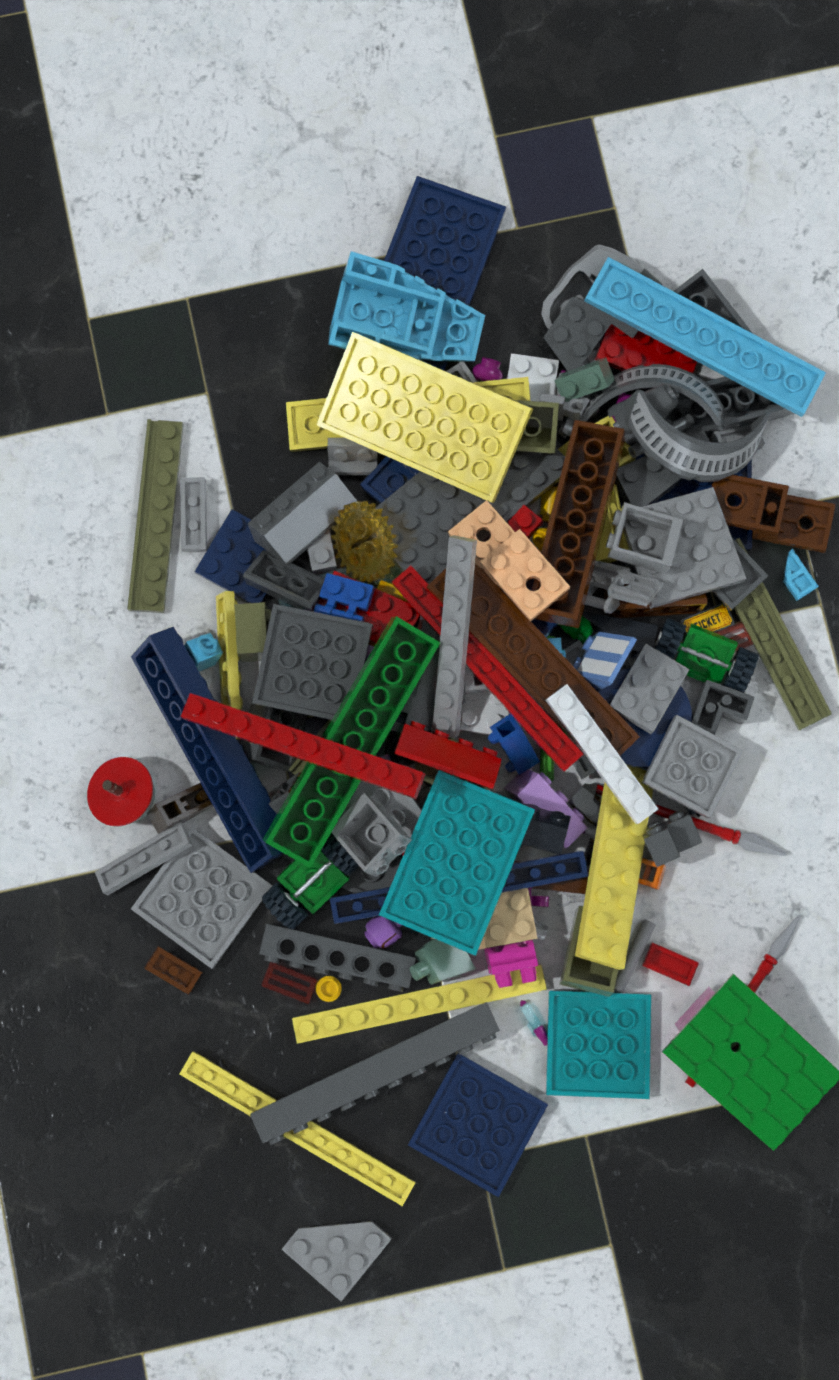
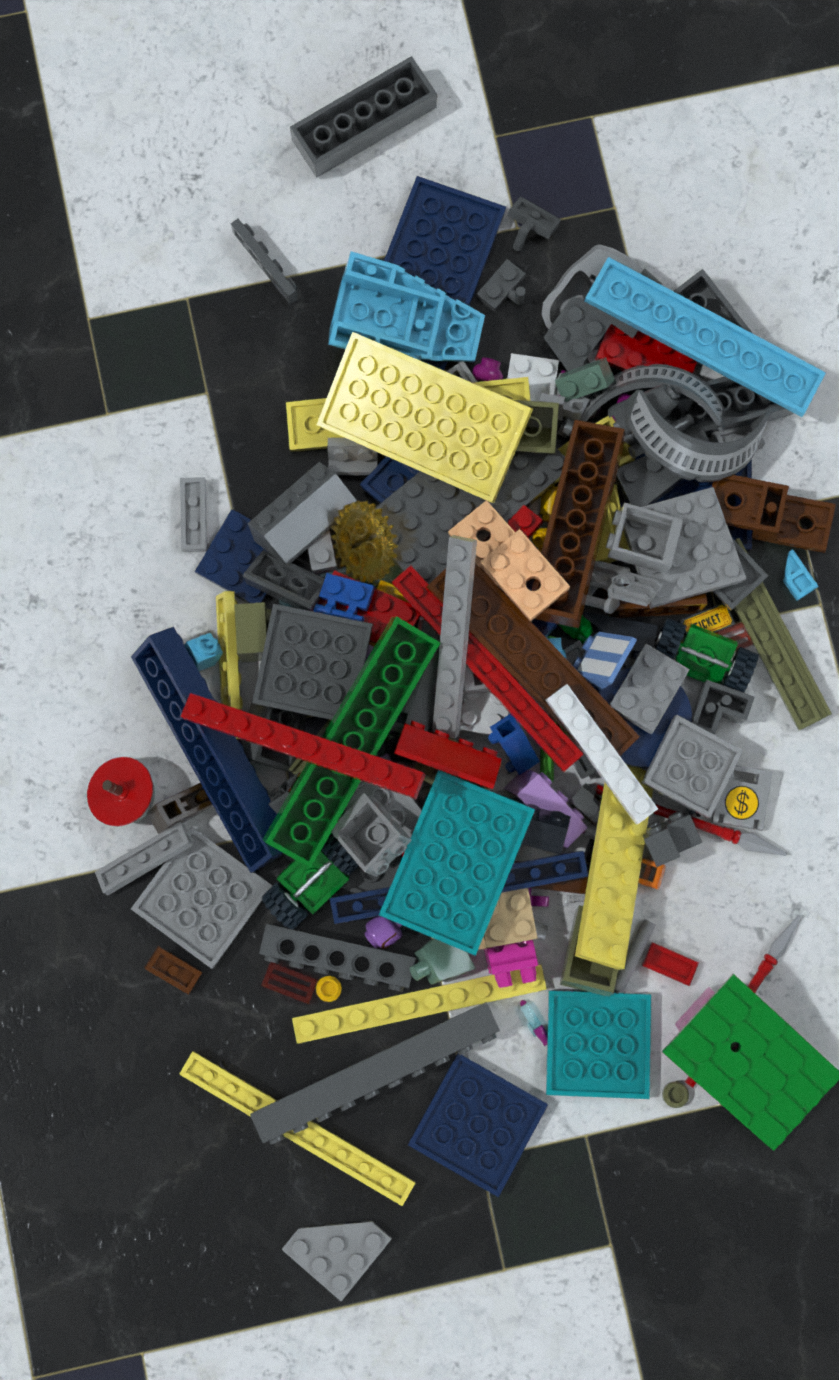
olive plate [127,419,184,613] -> none
none -> dark grey plate [230,218,298,305]
none -> dark grey brick [290,56,437,178]
none -> dark grey plate [476,259,526,312]
none -> dark grey plate [508,196,561,251]
none -> olive tile [662,1081,689,1108]
none -> light grey container [712,766,772,831]

